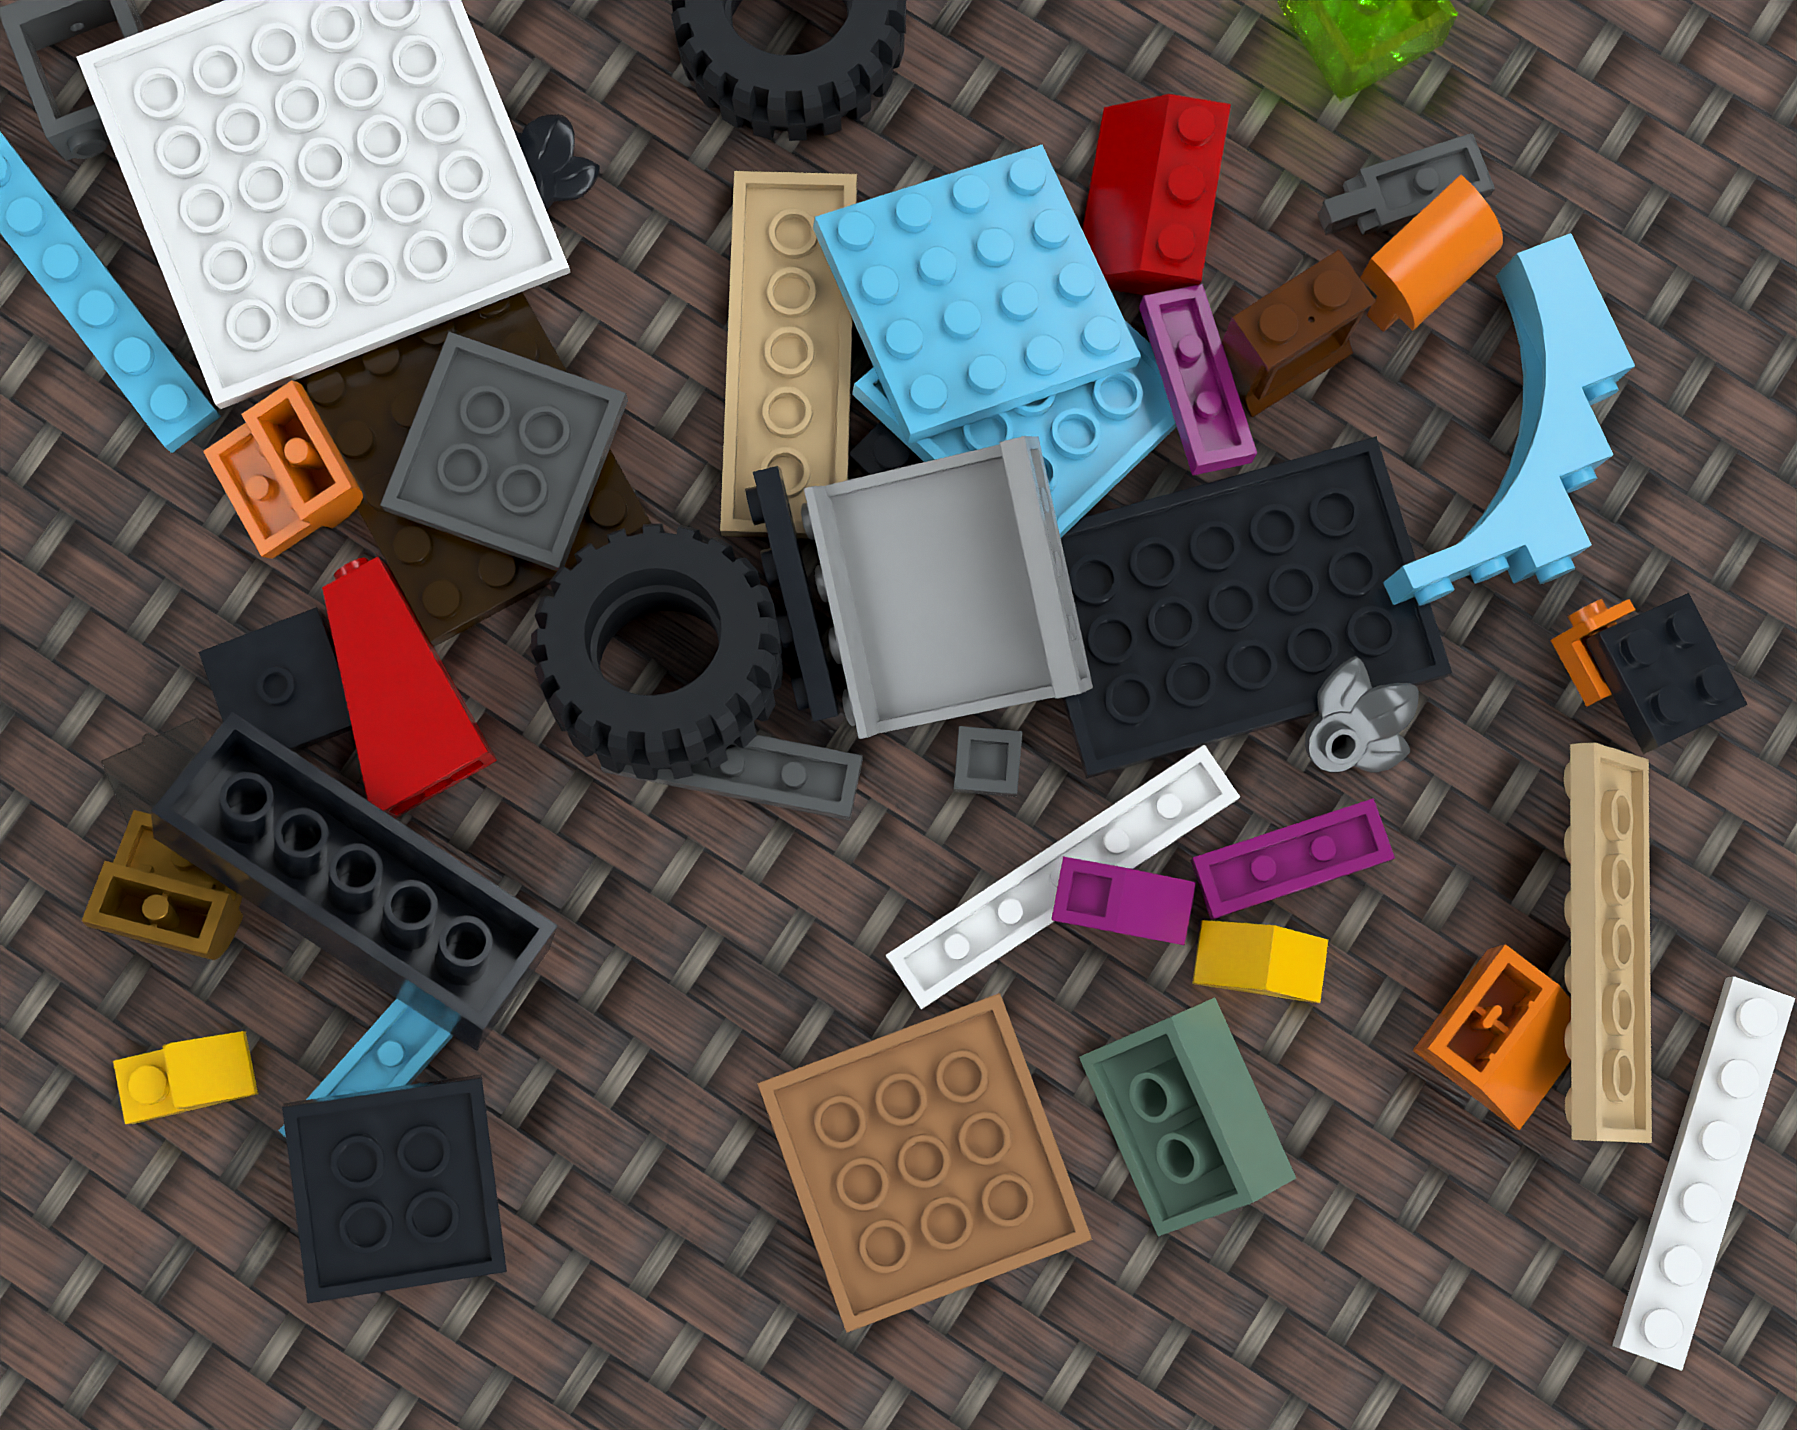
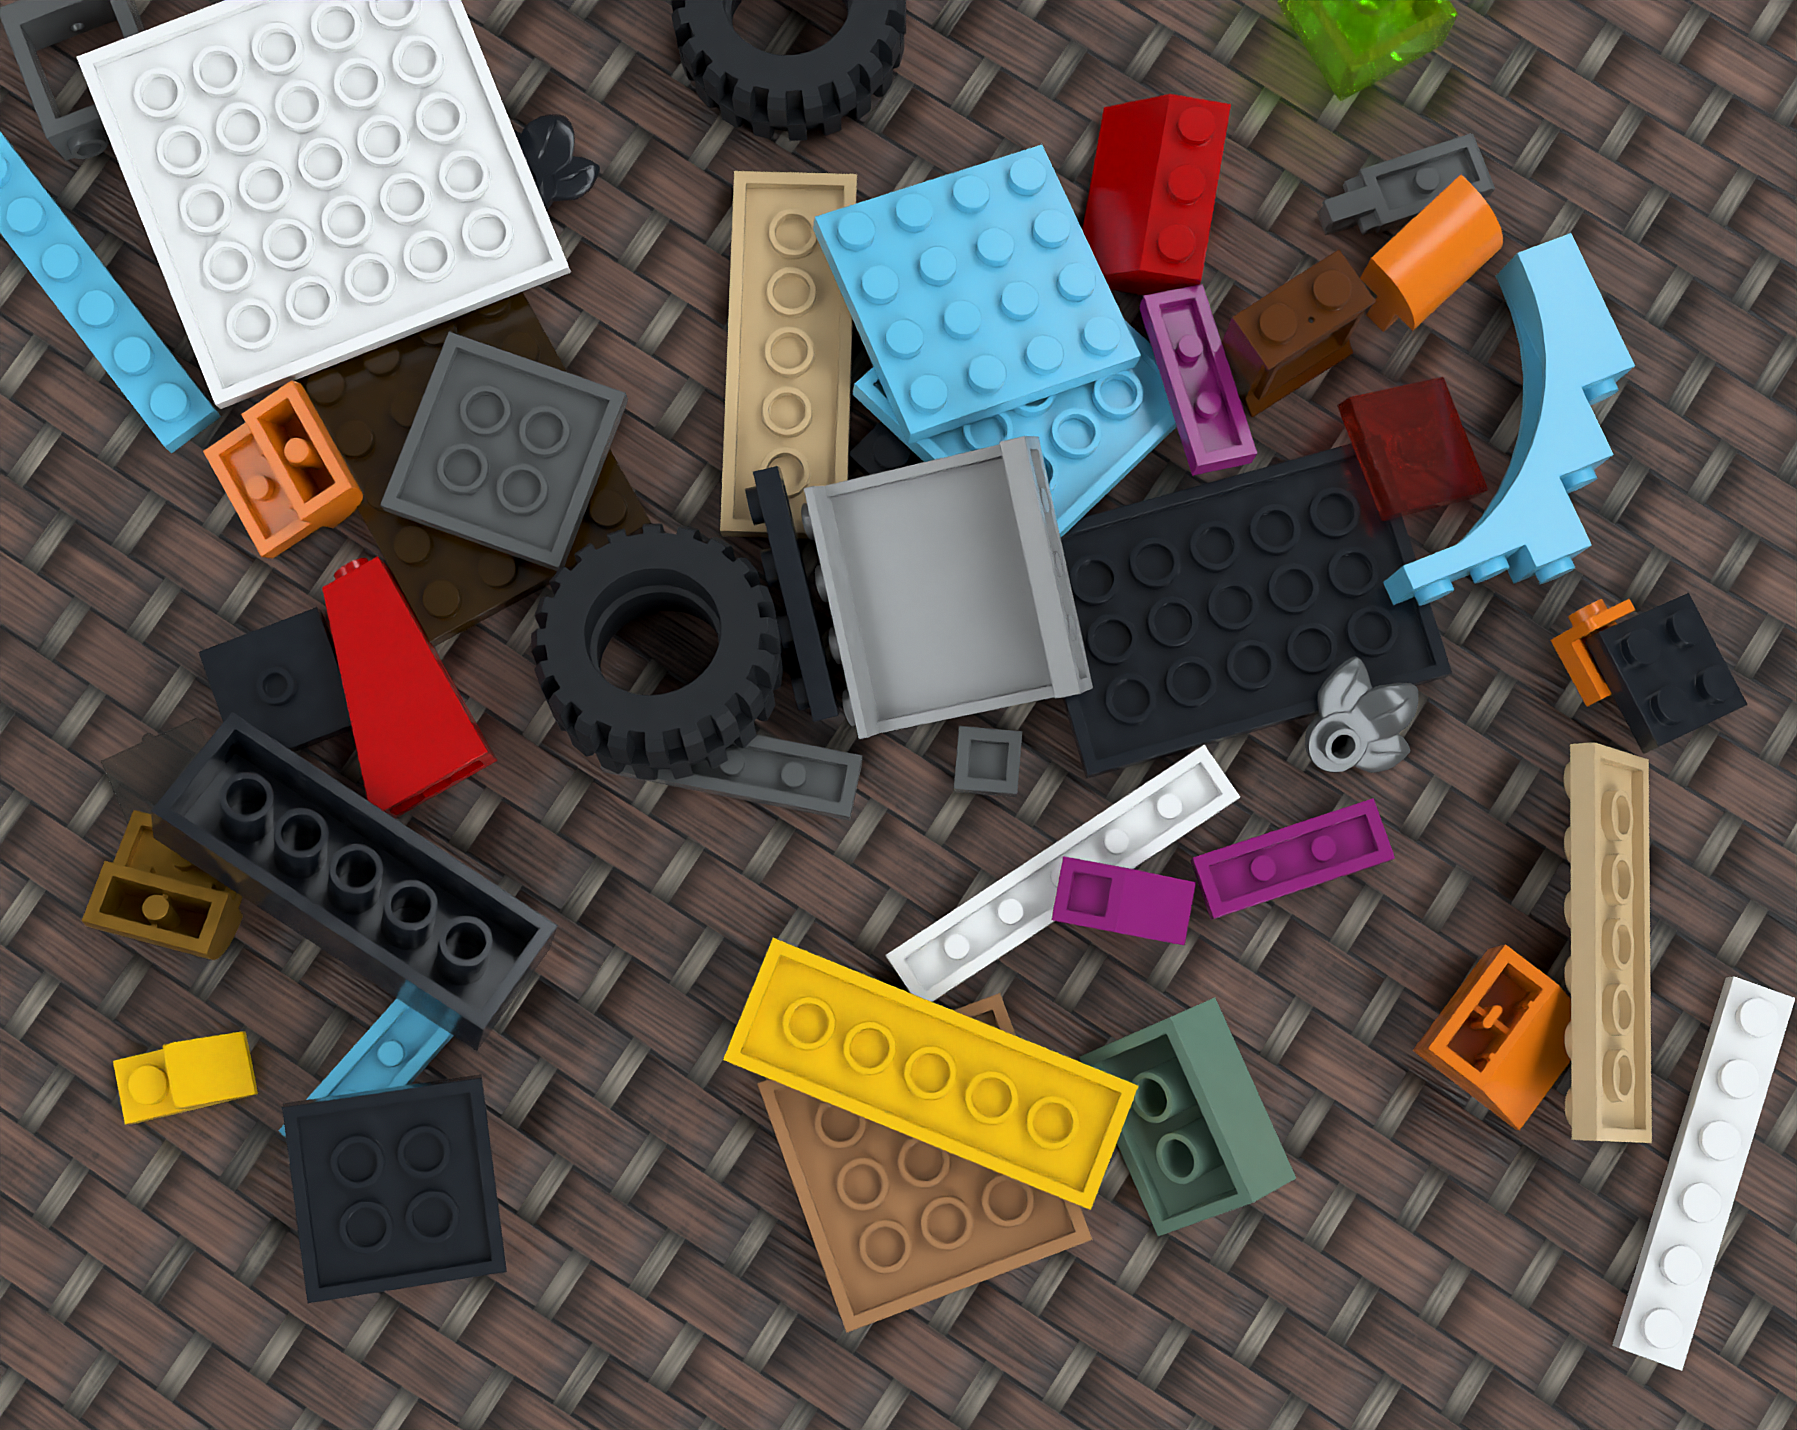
yellow slope [1192,920,1328,1003] -> none
none -> yellow plate [723,938,1138,1210]
none -> clear red tile [1337,377,1488,521]

